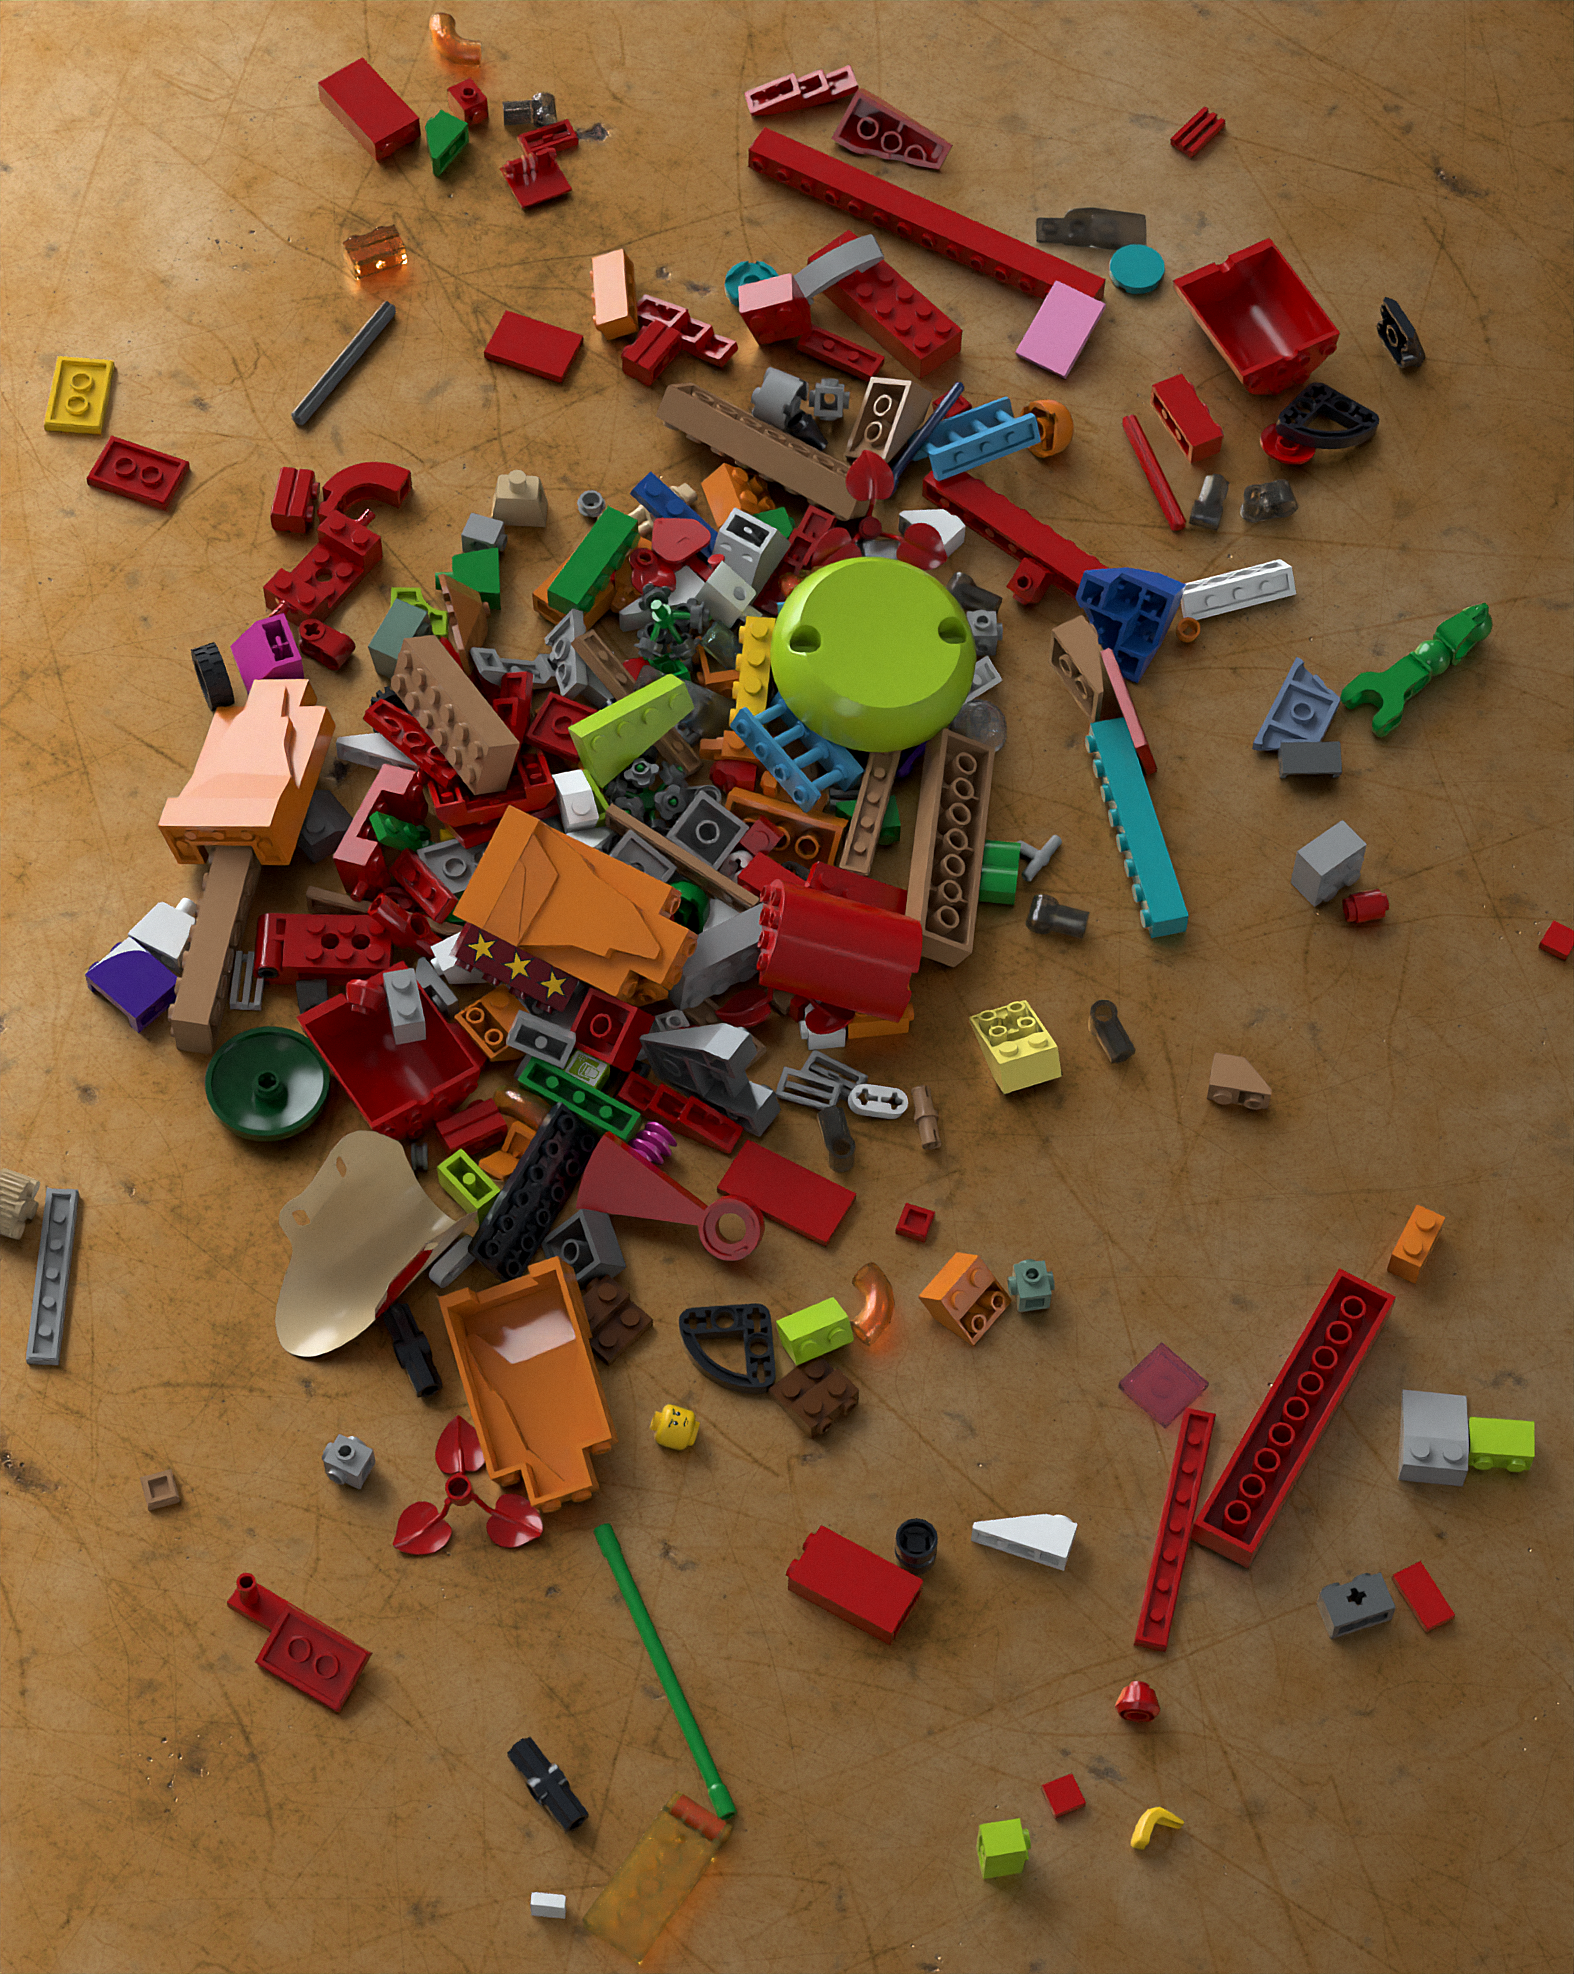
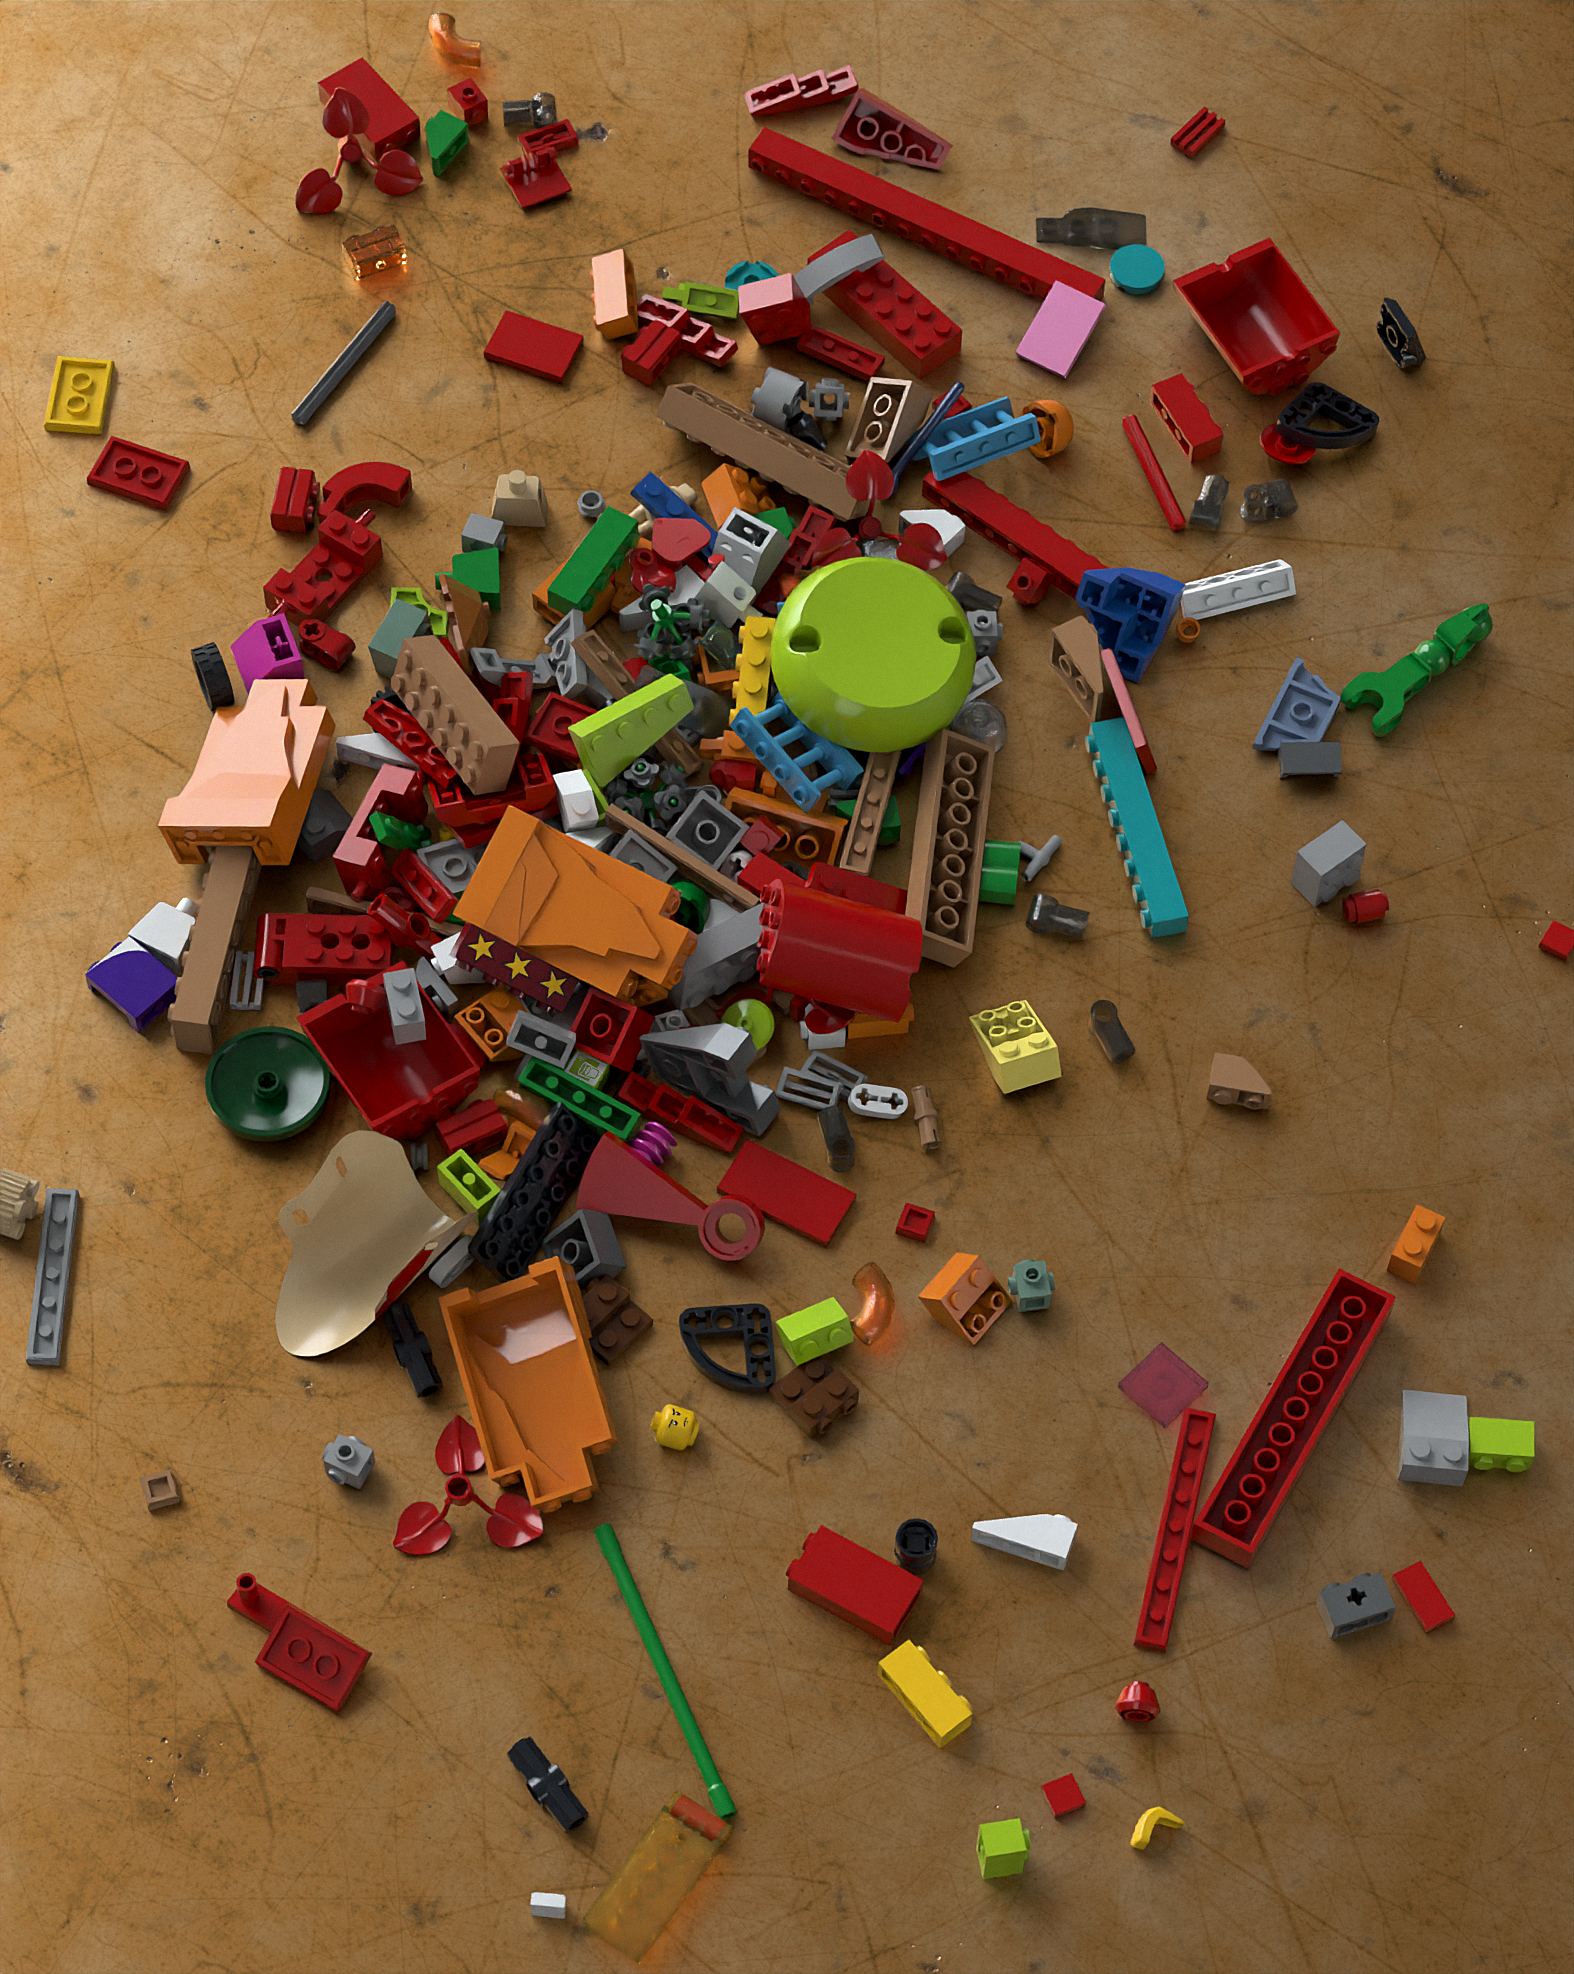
none -> red plant [295,87,423,214]
none -> lime hinge [662,282,739,320]
none -> lime piece [721,999,774,1051]
none -> yellow brick [877,1640,973,1748]

